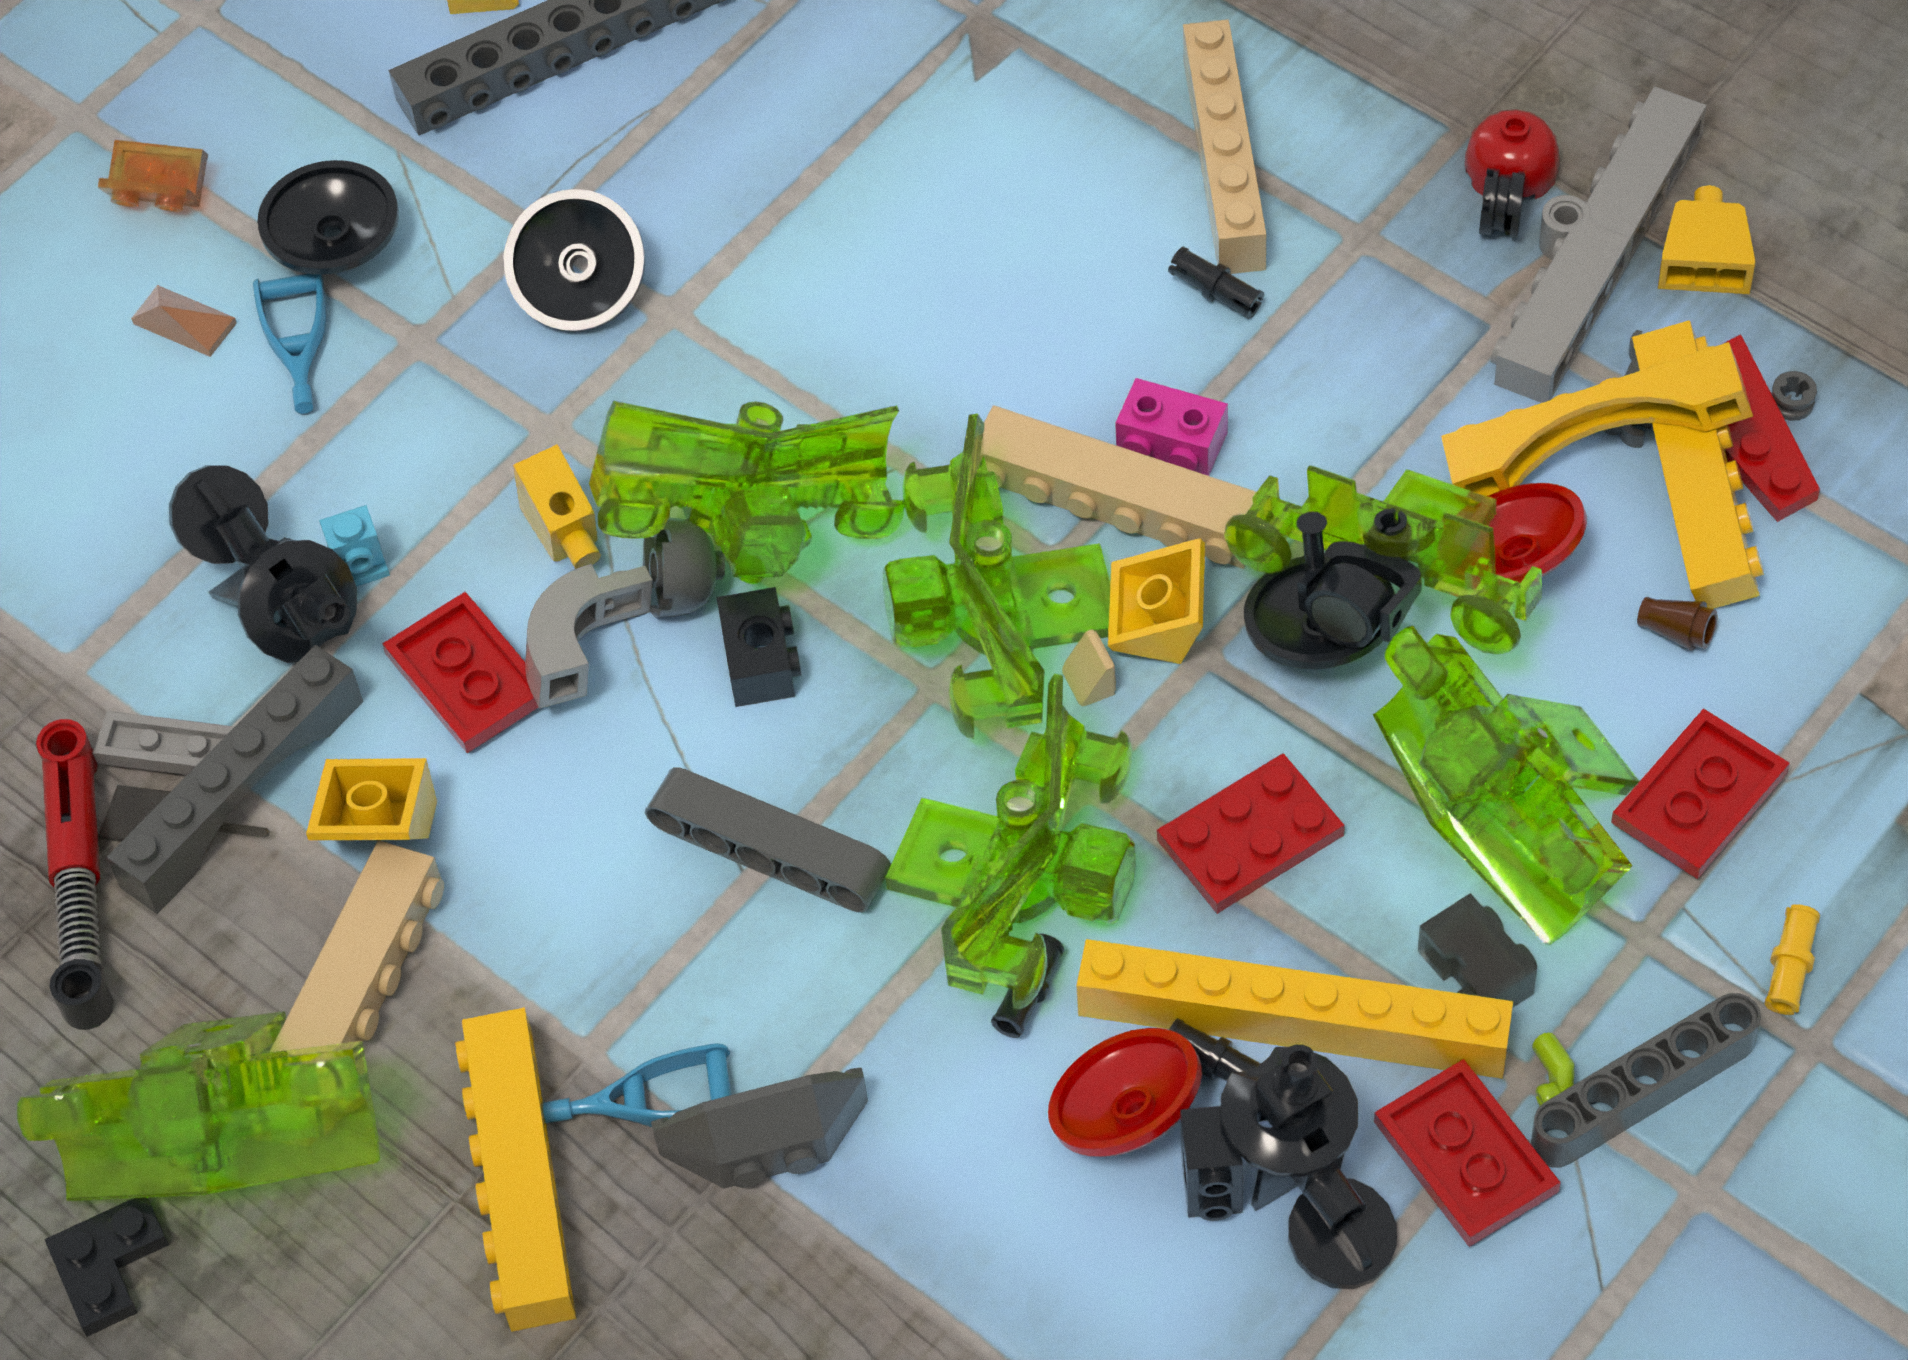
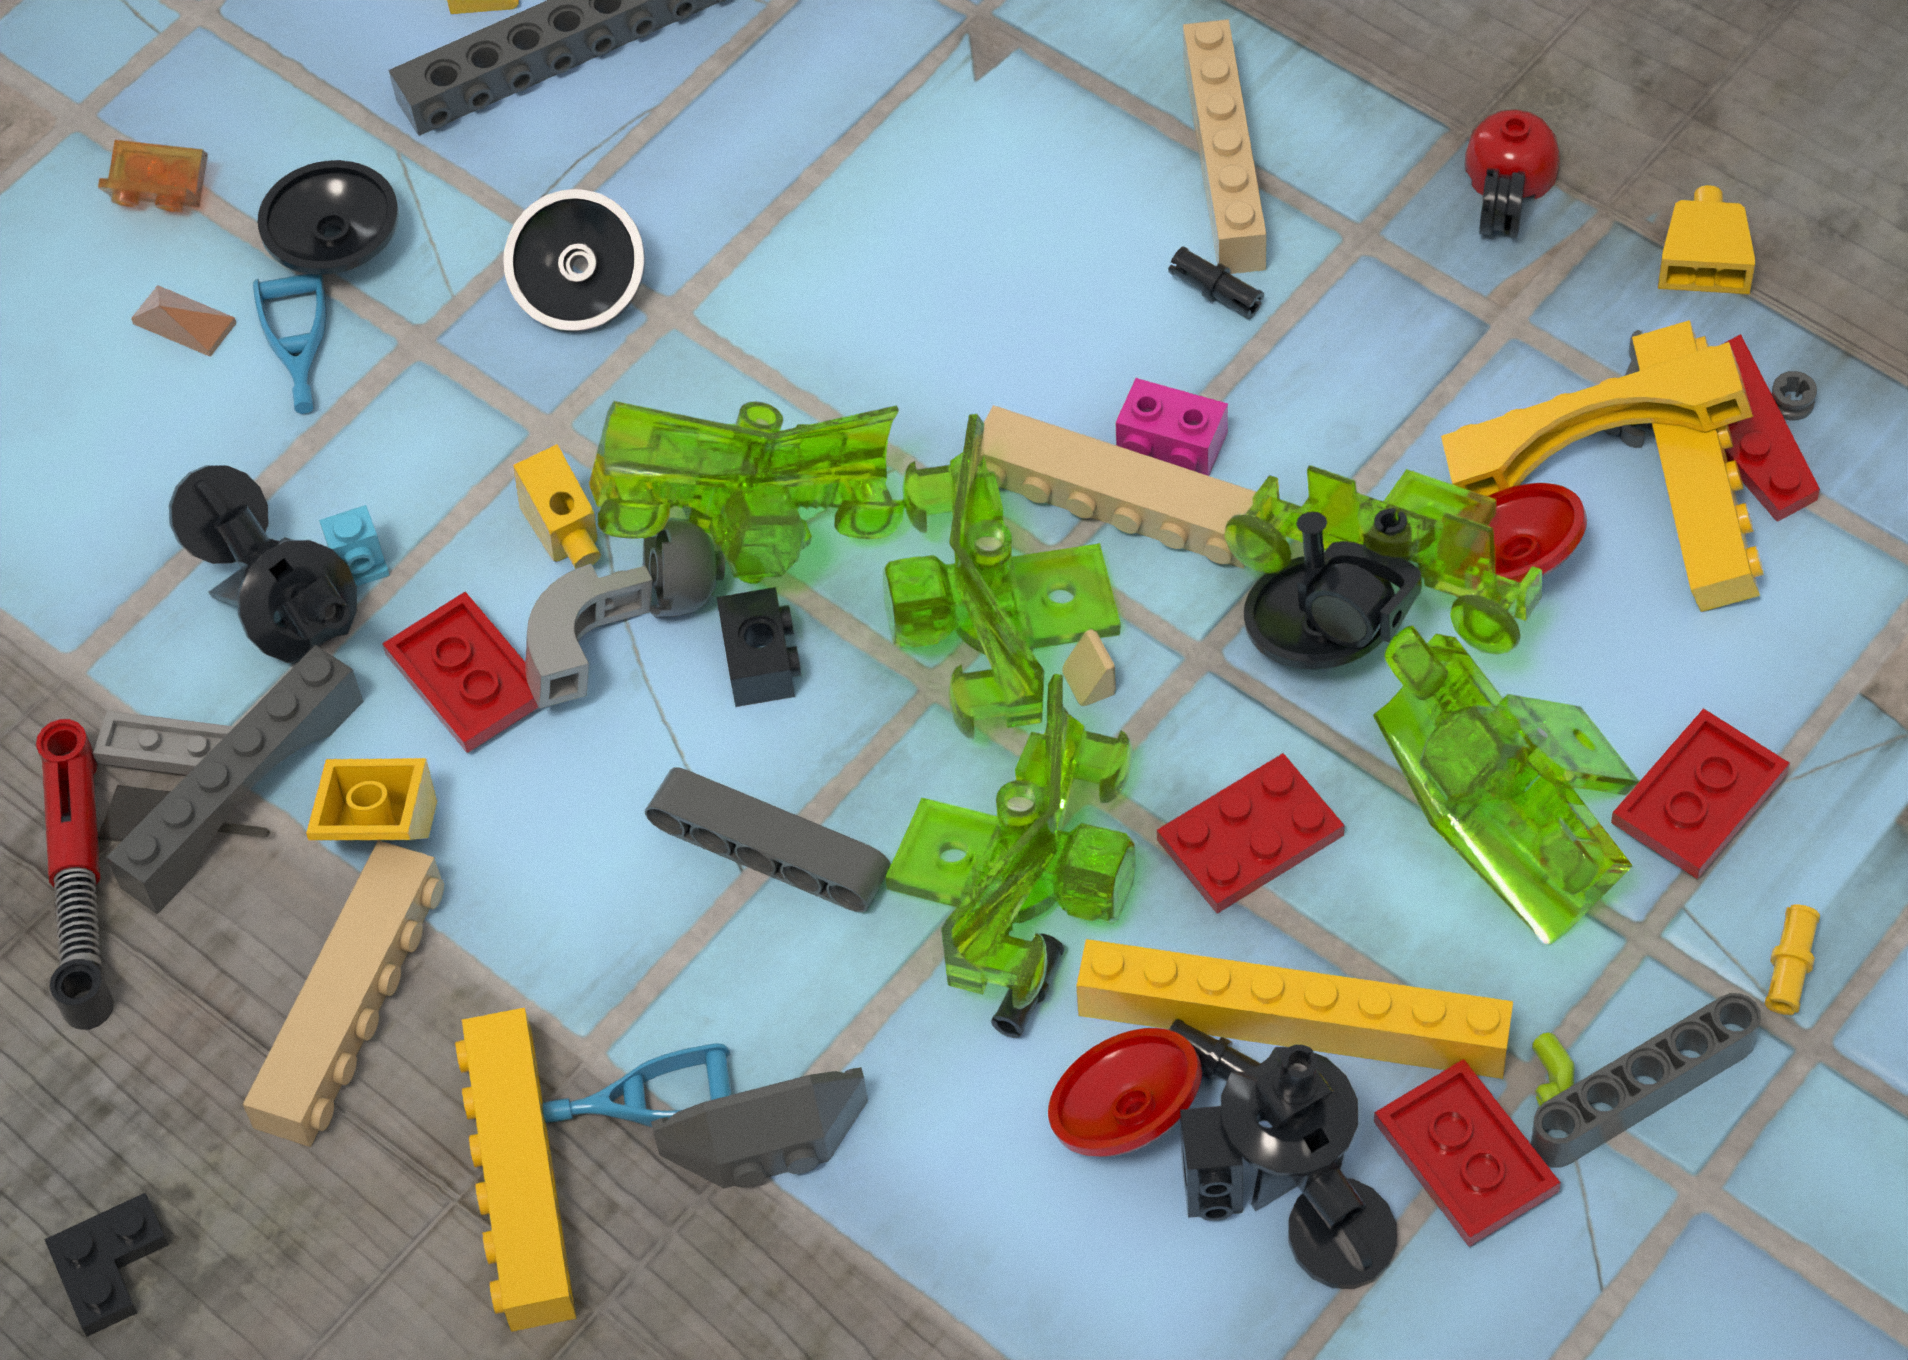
clear neon green piece [17,1011,380,1201] -> none
yellow slope [1108,538,1205,664] -> none
clear smoke brick [1418,893,1537,1008] -> none
light grey hinge [1491,86,1707,403] -> none
reddish brown cone [1637,597,1718,651] -> none

